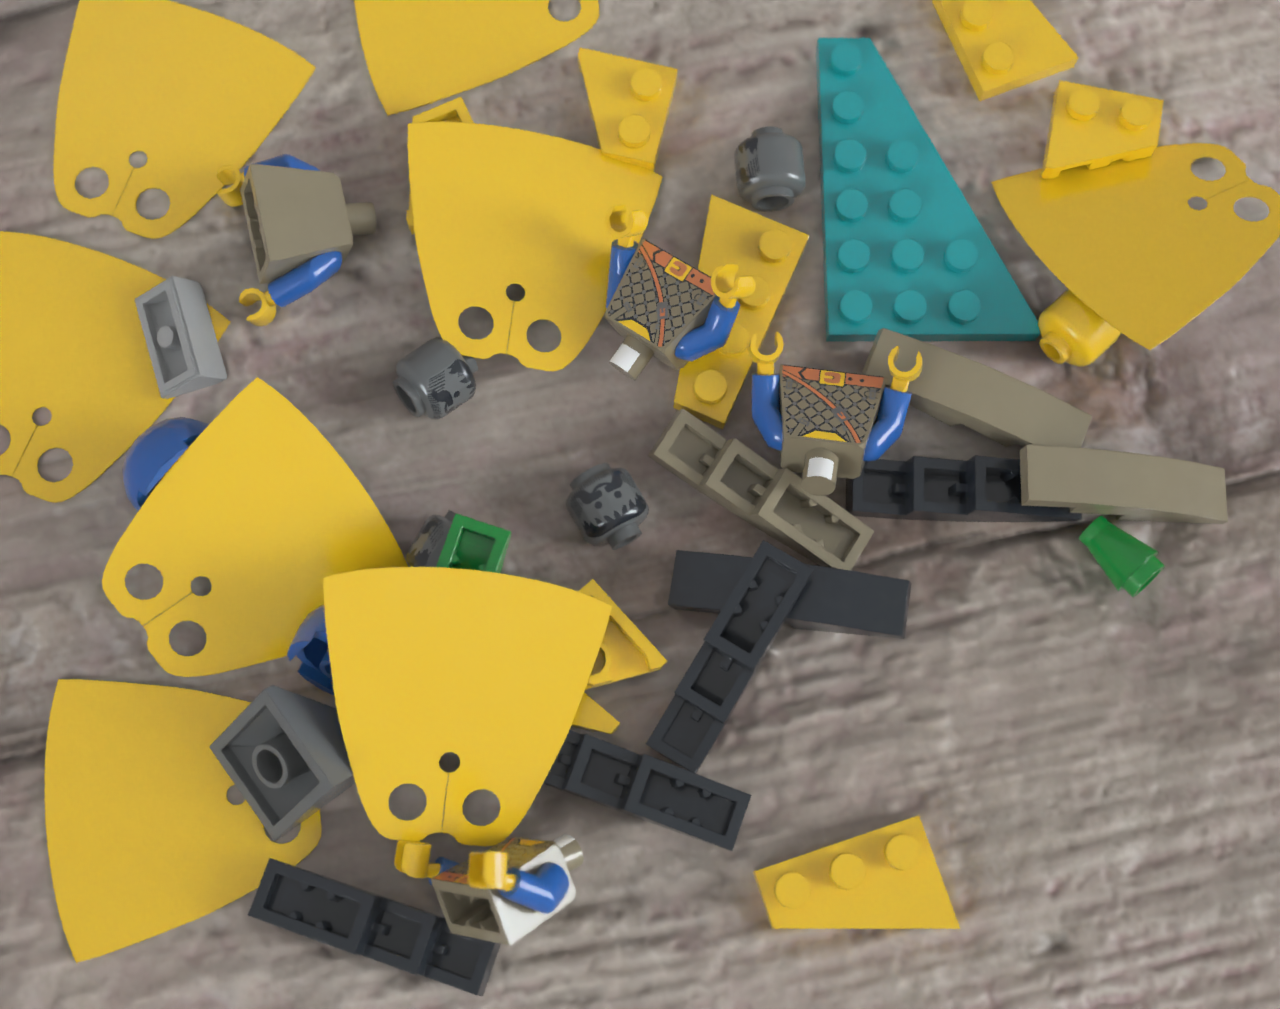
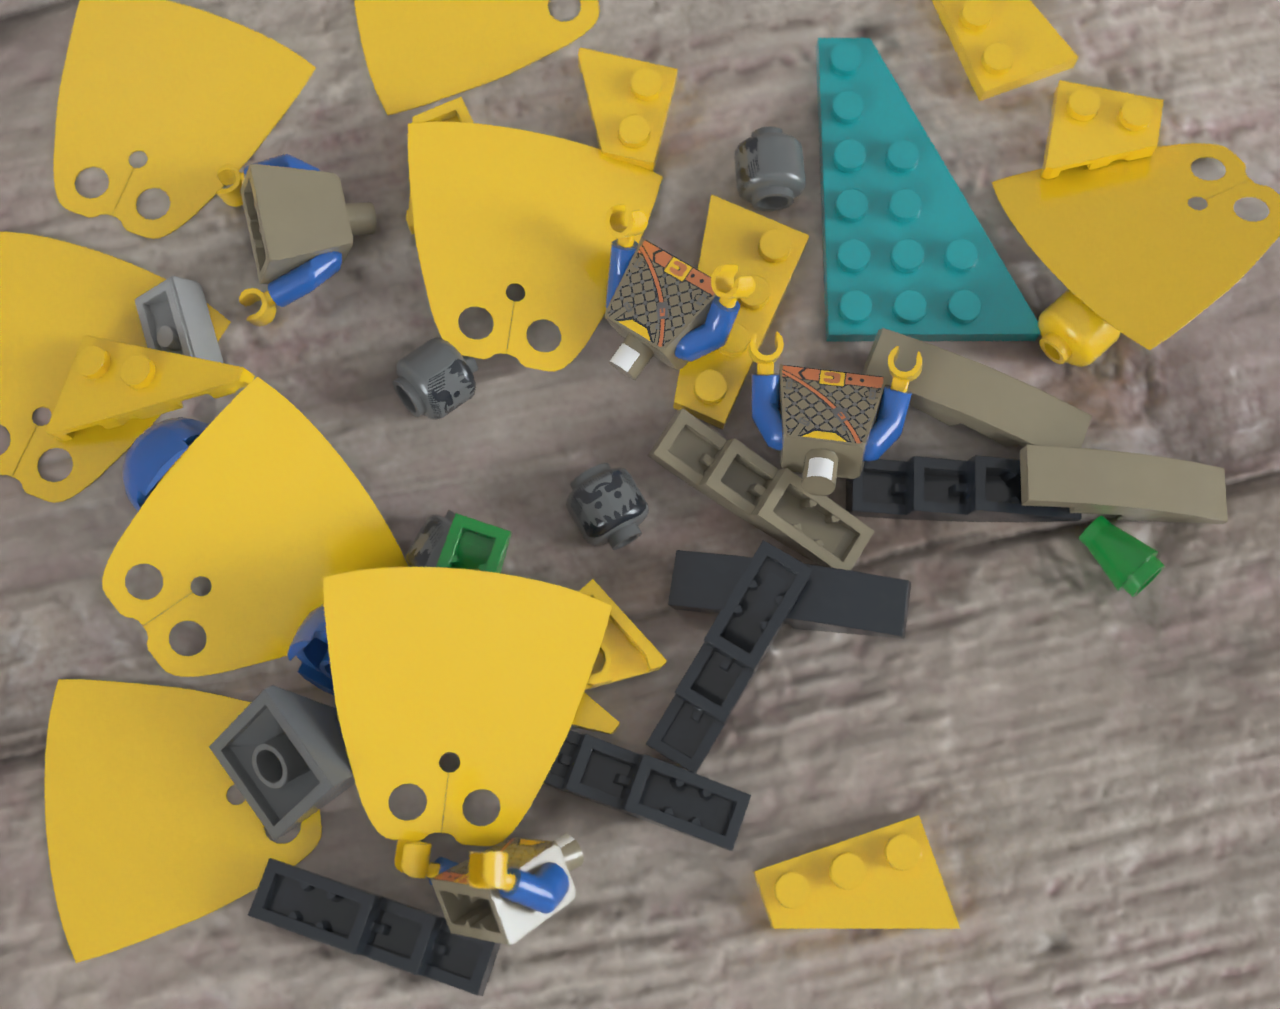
none -> yellow wing [45,335,255,441]

